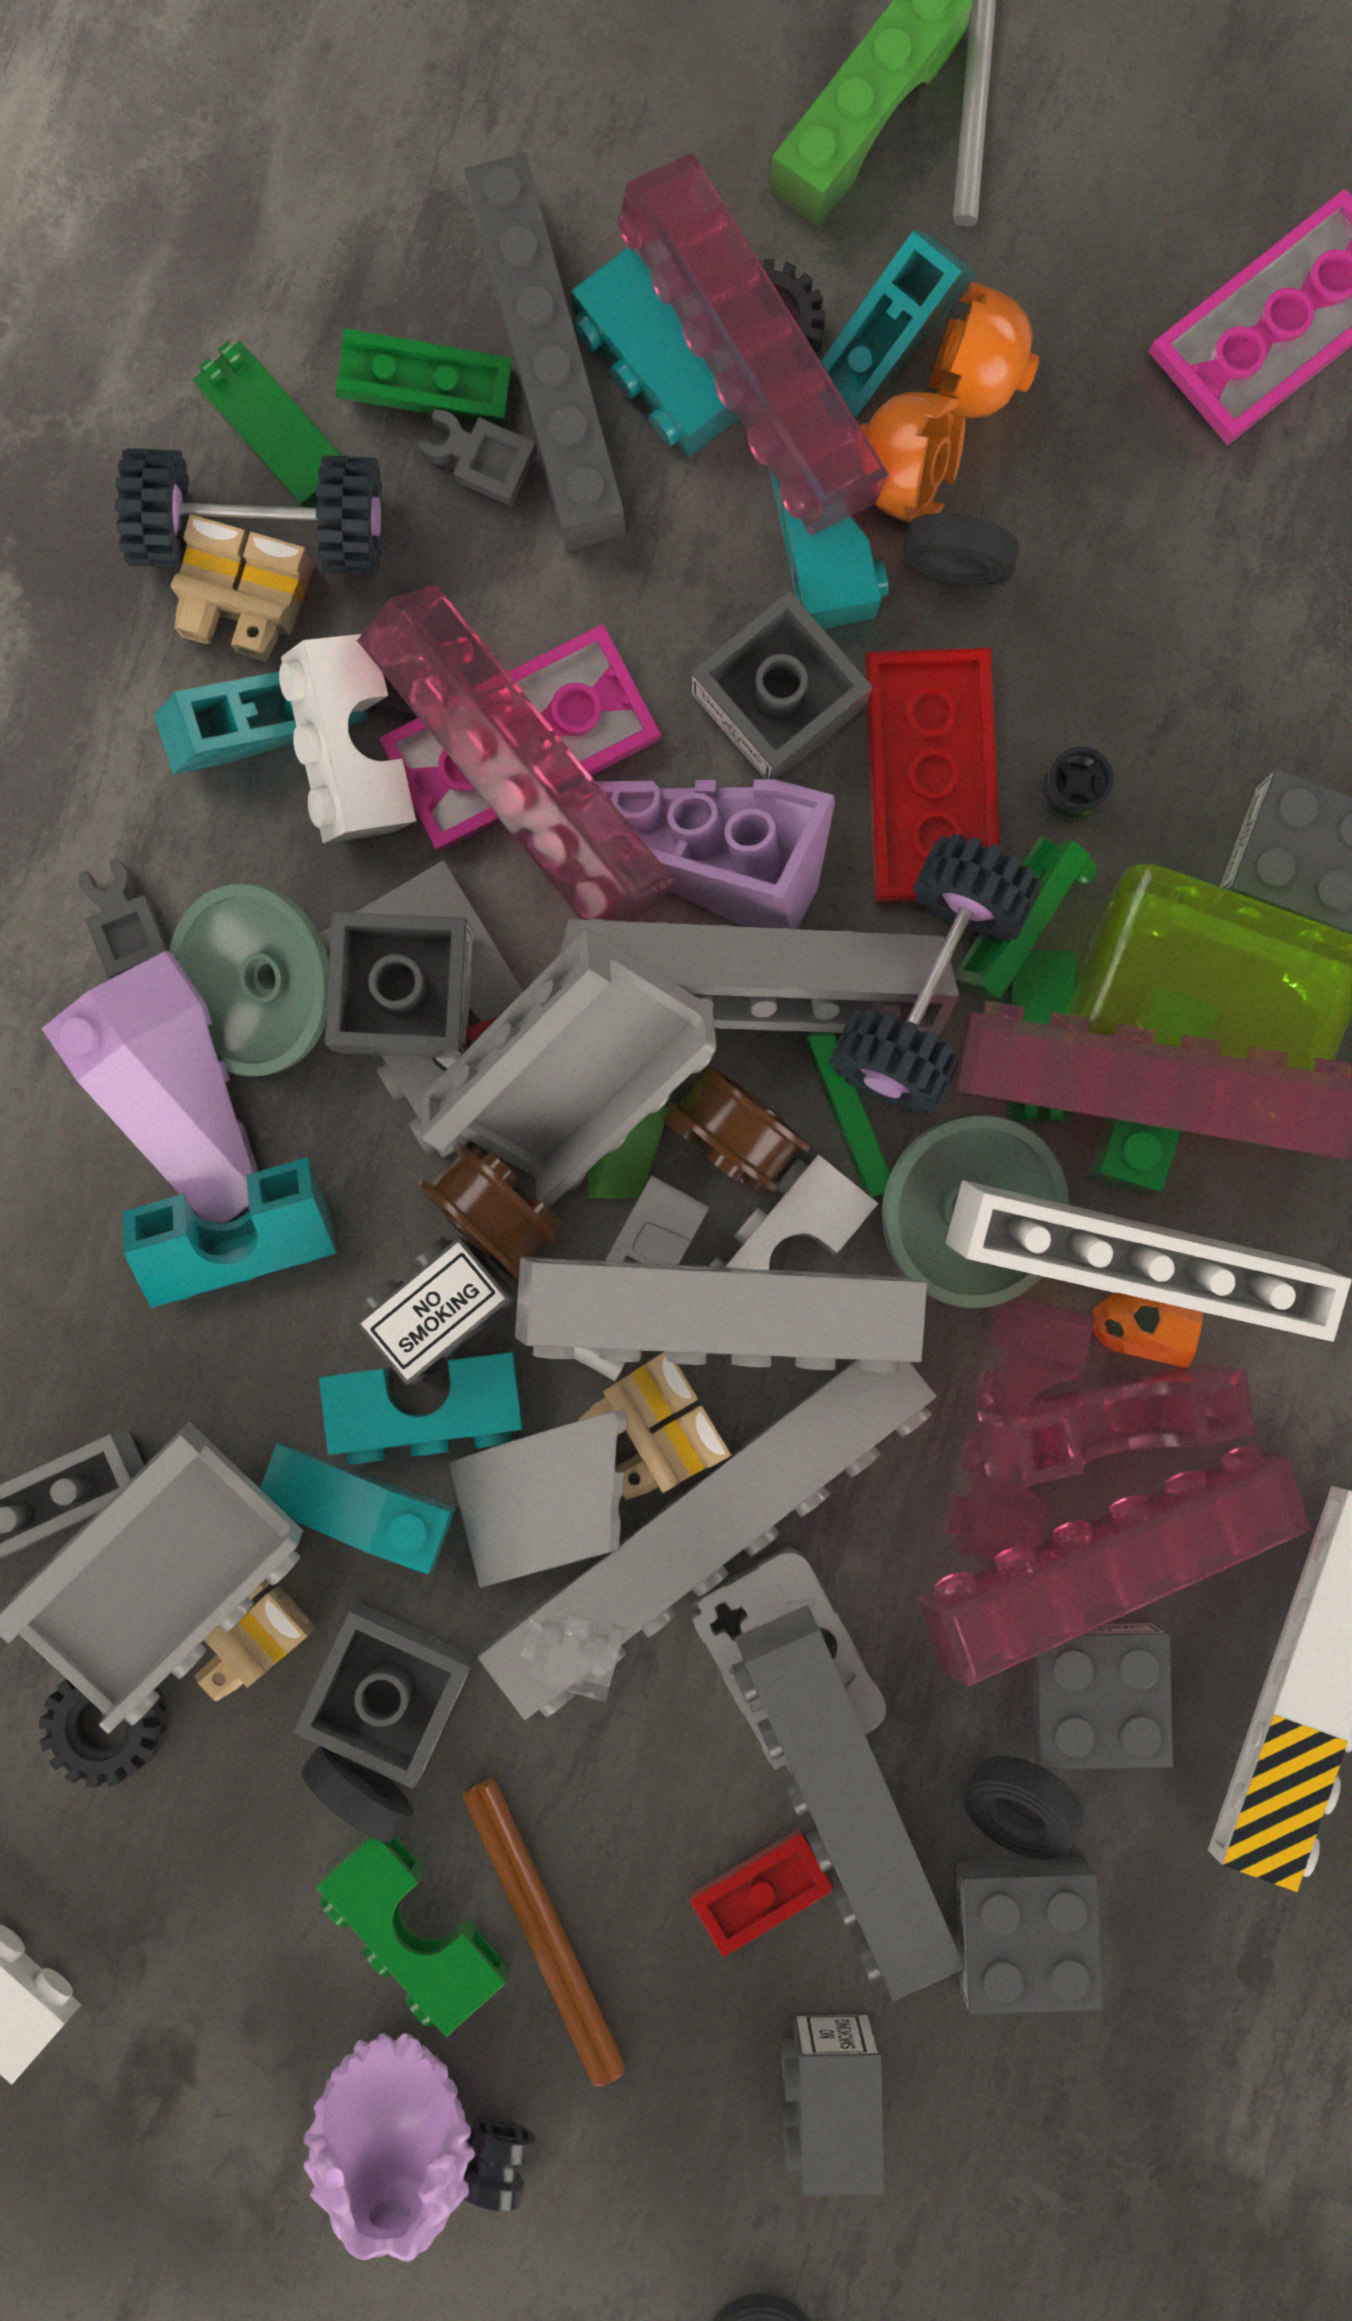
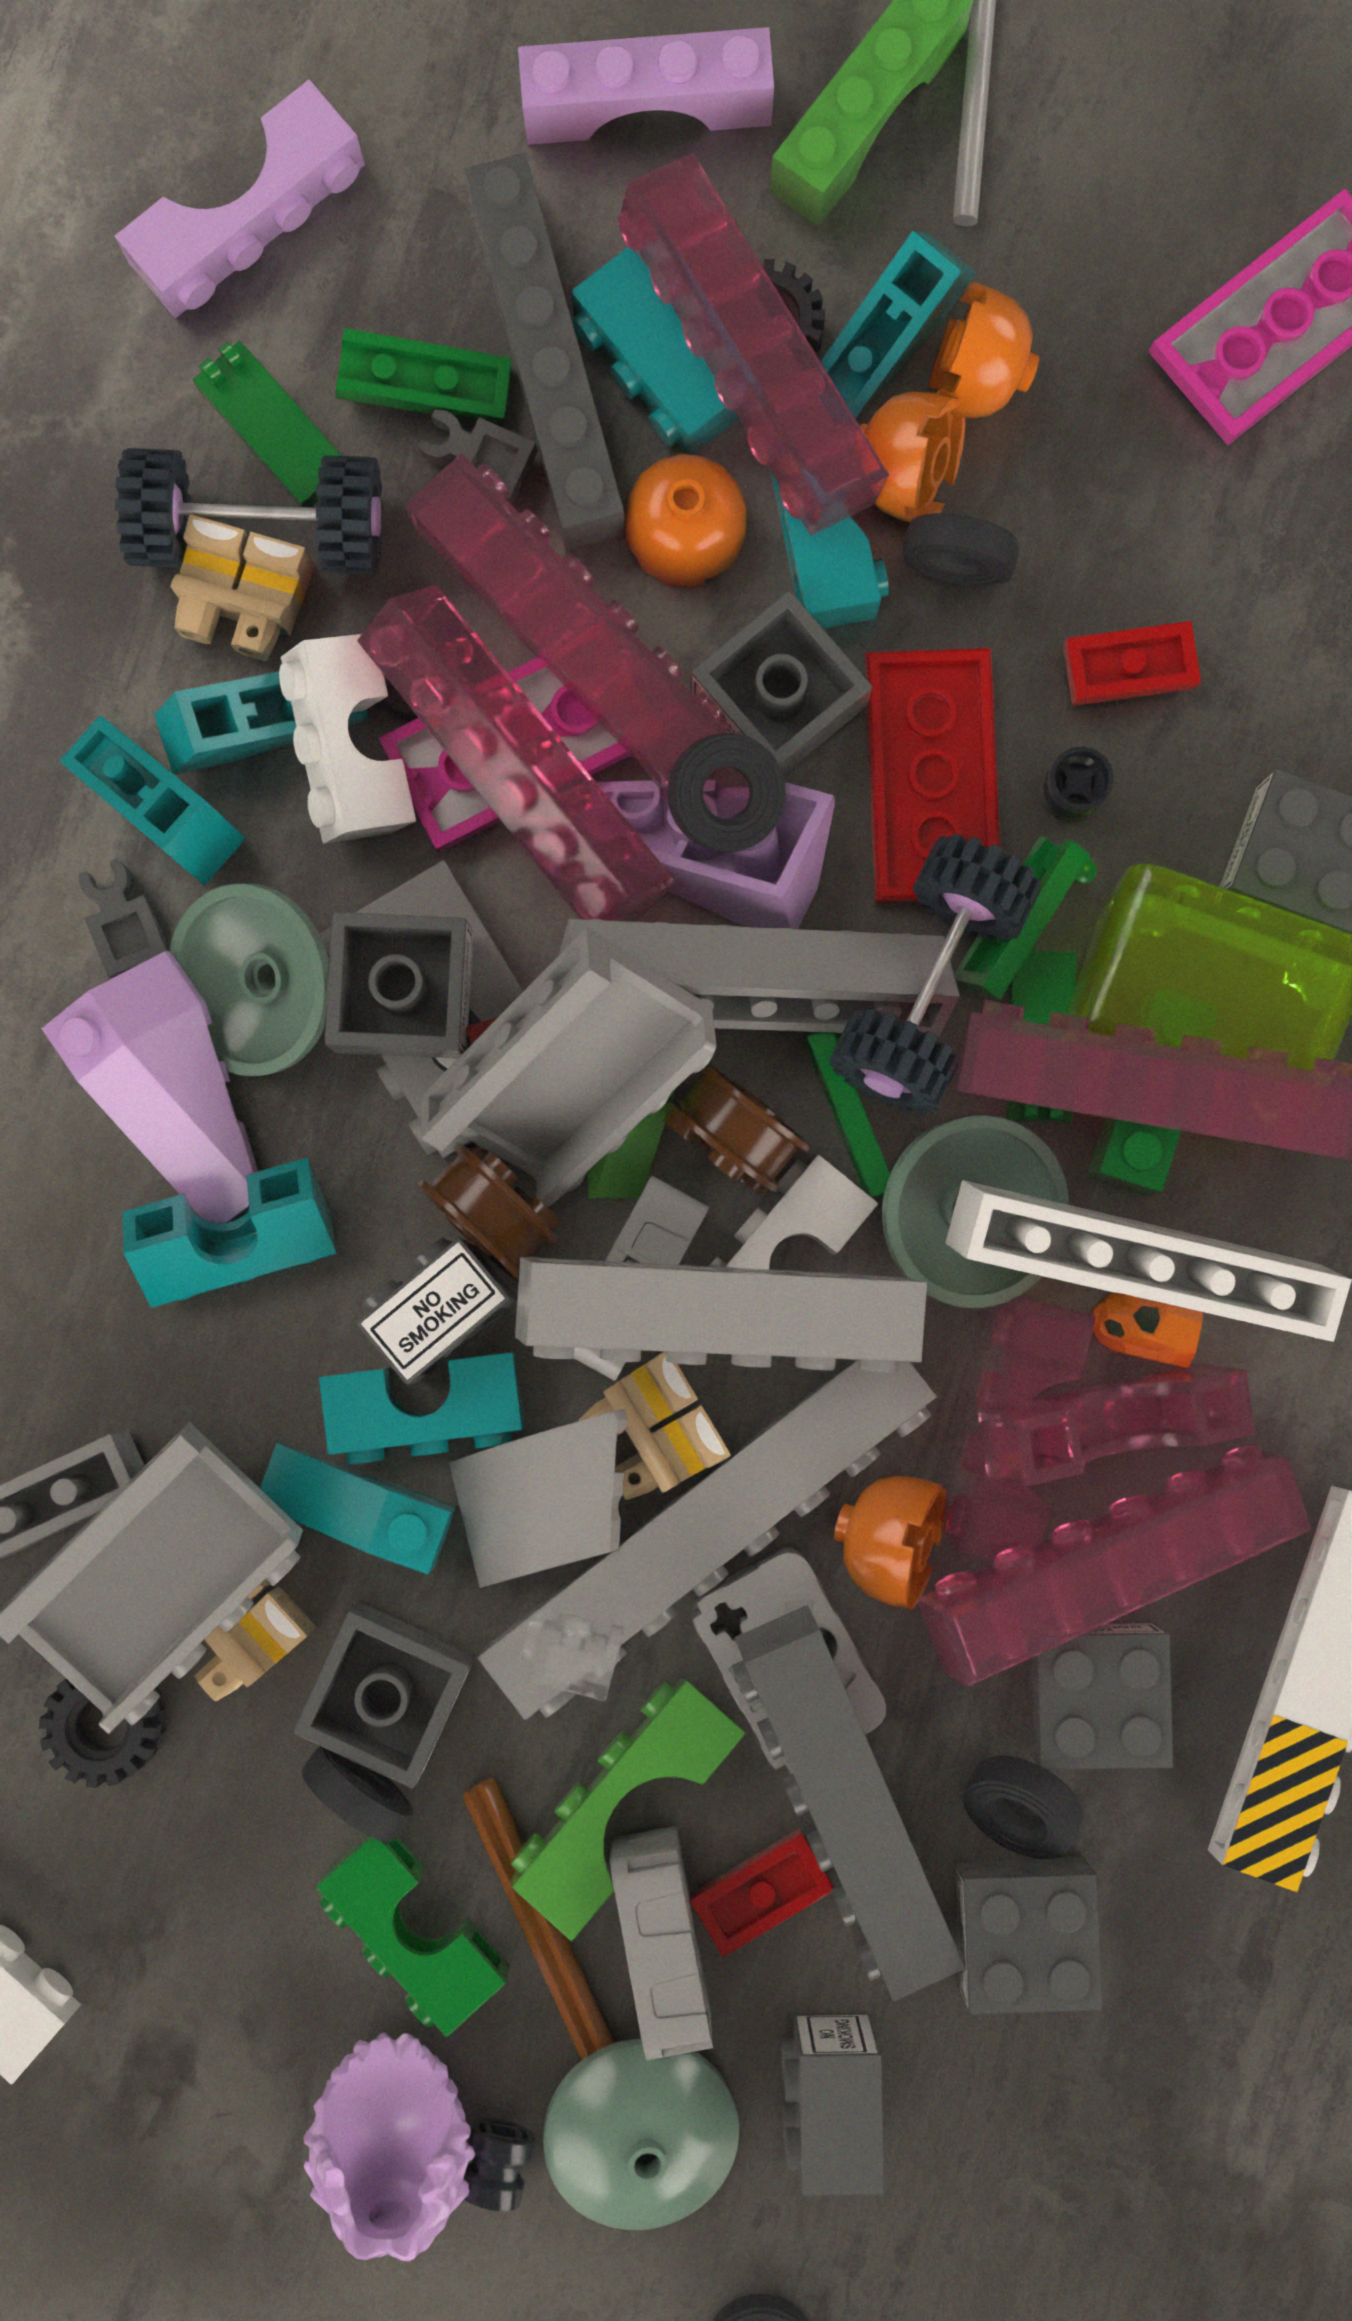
none -> teal slope [59,714,246,886]
none -> lavender arch [115,79,365,319]
none -> clear pink brick [405,453,727,793]
none -> bright green arch [510,1678,746,1942]
none -> lavender arch [518,27,774,145]
none -> sand green dish [543,2039,739,2230]
none -> light grey axle [610,1826,713,2061]
none -> orange cylinder [624,453,748,587]
none -> black tyre [667,733,786,852]
none -> orange cylinder [834,1476,947,1610]
none -> red plate [1063,621,1201,706]

